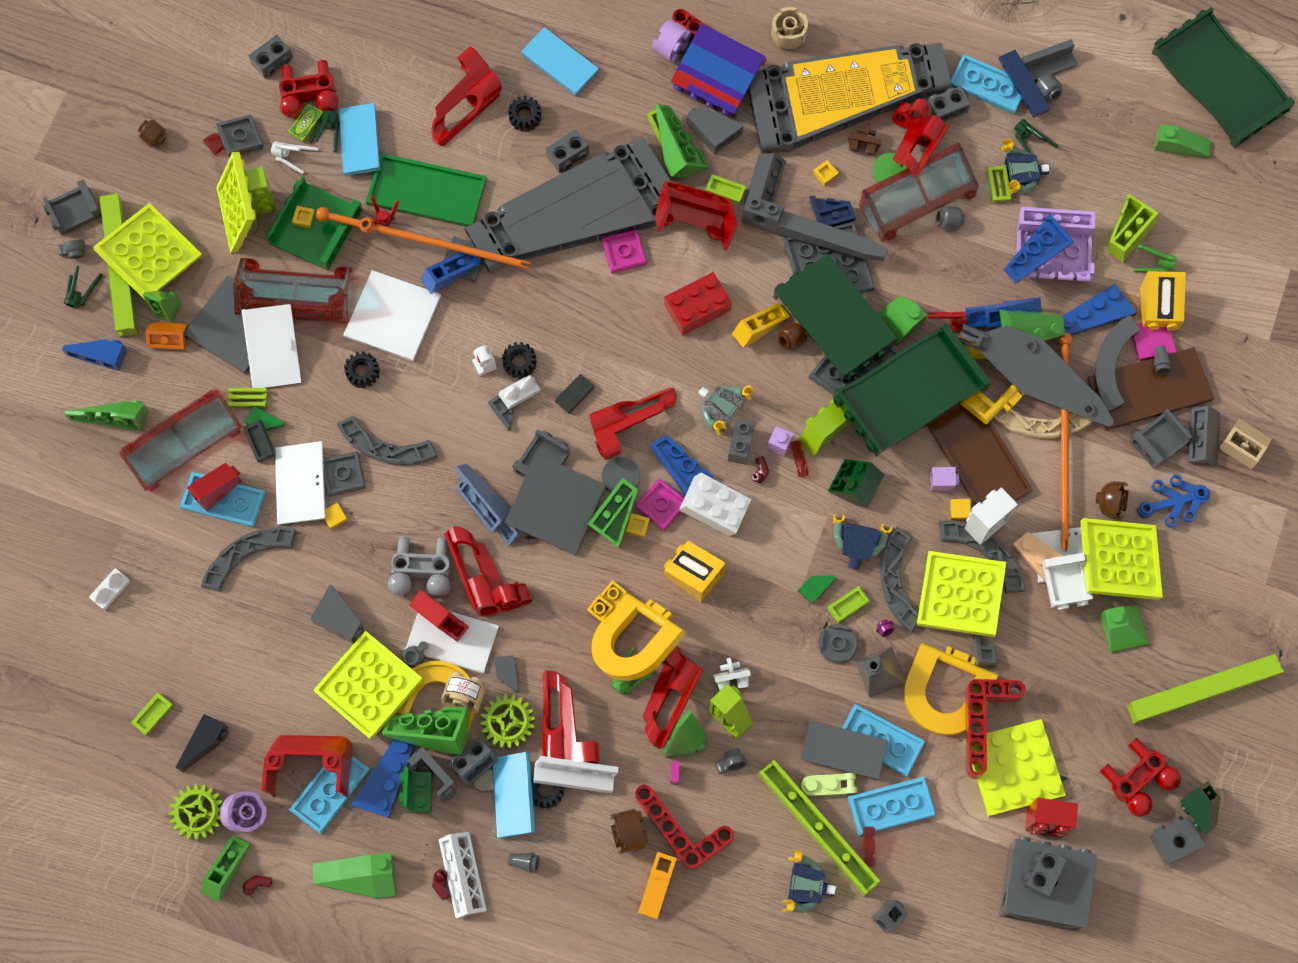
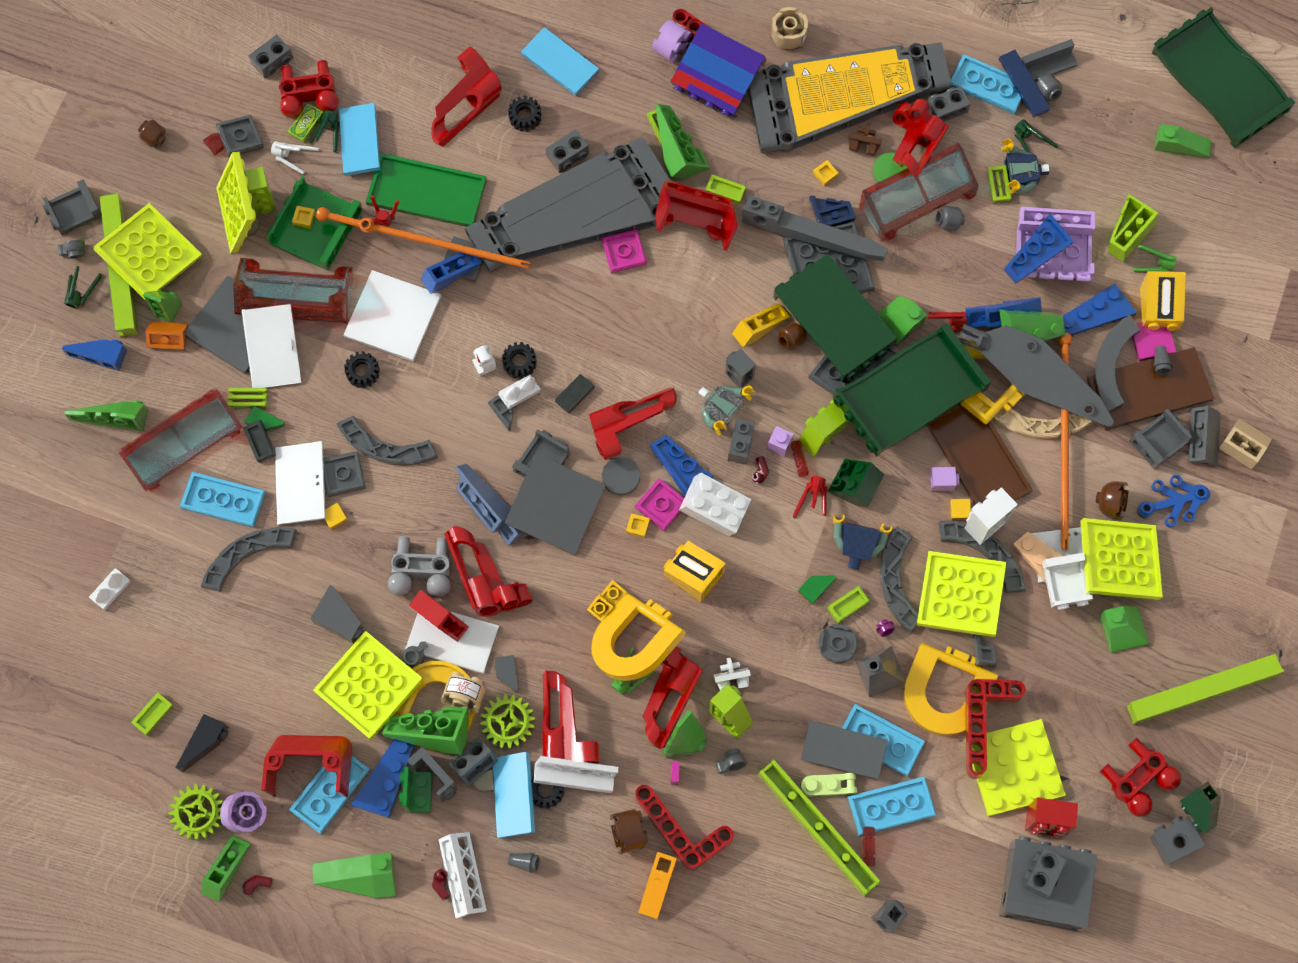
red slope [187,463,242,512] -> none
bright green wedge [588,478,638,548] -> none
red brick [664,272,732,335] -> none
dark grey slope [687,105,743,155] -> none
dark grey panel [744,153,786,204] -> none
torso [781,849,836,913] -> none
none -> dark grey brick [725,348,756,388]
none -> red plant [792,476,828,518]

